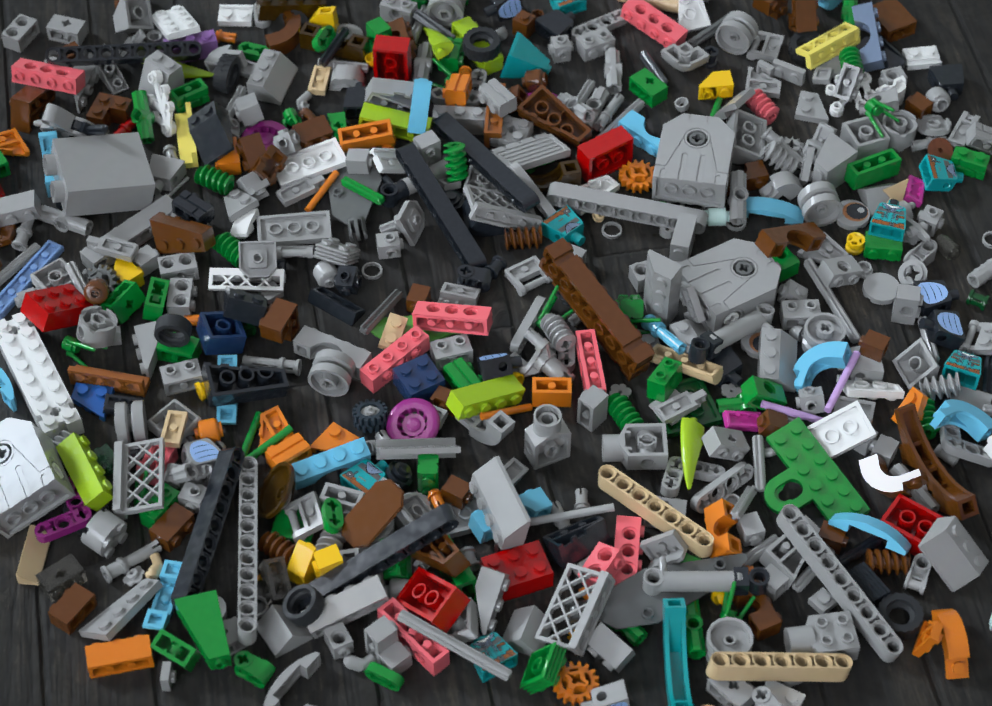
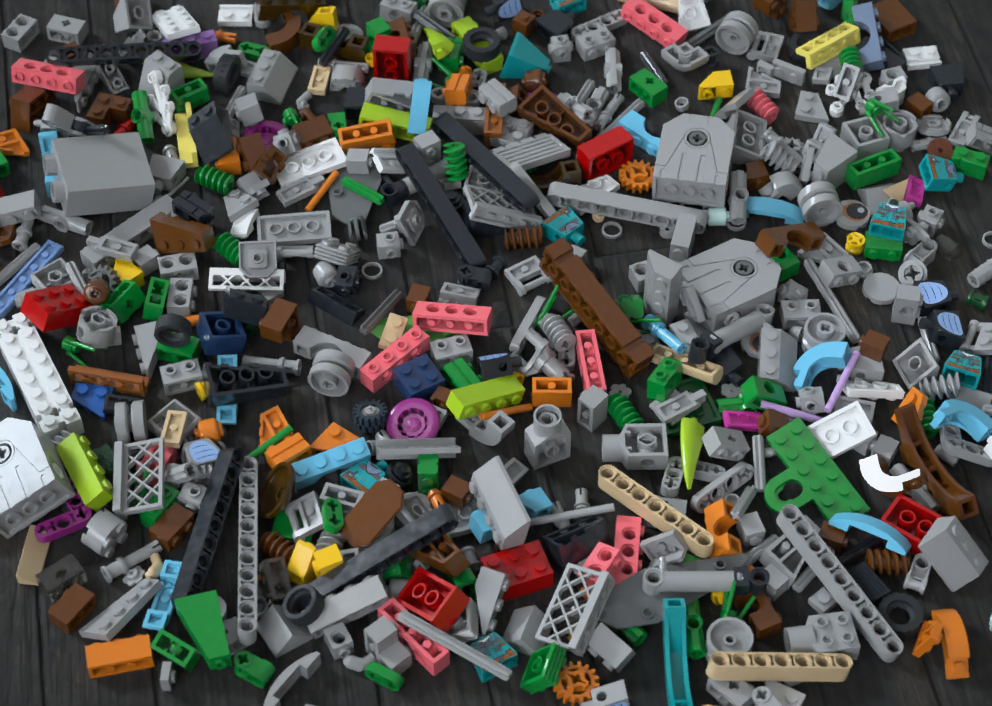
green bar [242,411,261,457] -> none

